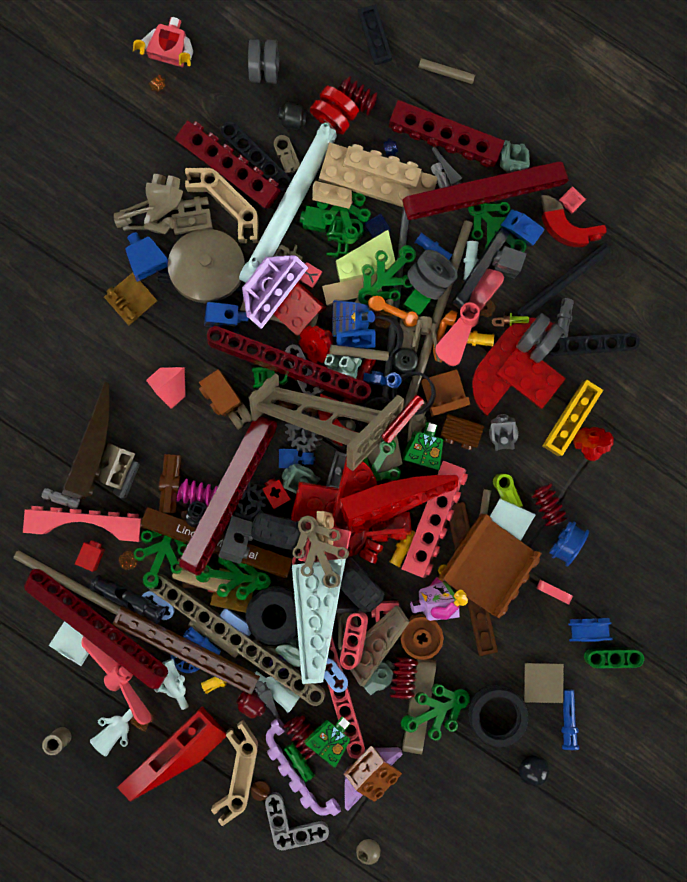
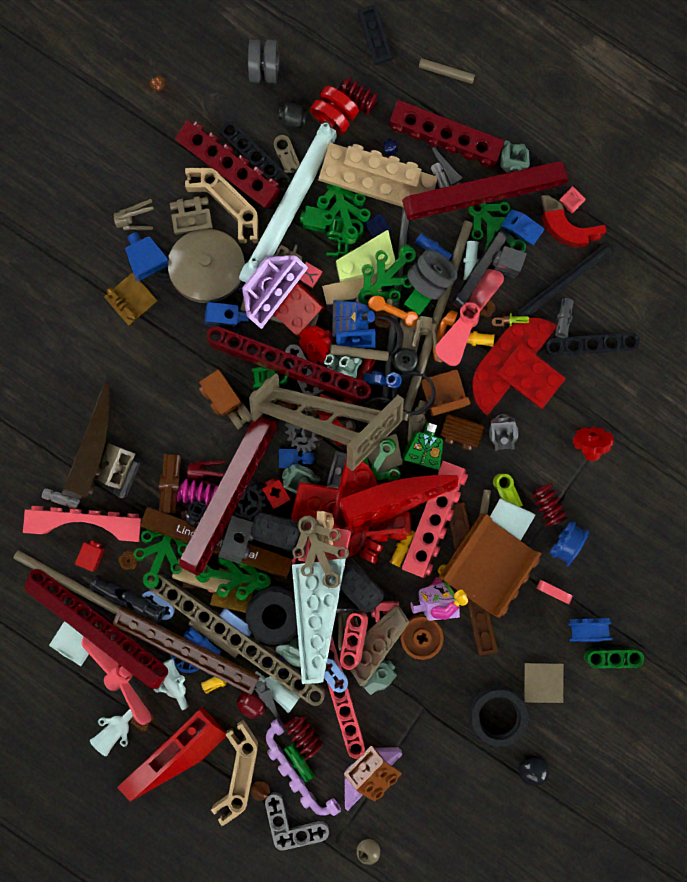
dark tan pin [42,727,71,755] -> none
torso [133,17,193,67] -> none
dark tan hips [144,174,183,234] -> none
coral slope [146,367,186,409] -> none
green torso [304,716,351,768] -> none
tan plate [312,181,352,209] -> none
red axle [381,395,424,443] -> none
dark red piece [390,657,419,699] -> none
green plant [401,684,470,741] -> none
dark tan beam [402,659,436,755] -> none
dark grey wheel [516,313,564,364] -> none
yellow brick [542,380,603,456] -> none
blue pin [561,689,579,750] -> none
none -> dark red plant [187,460,226,488]

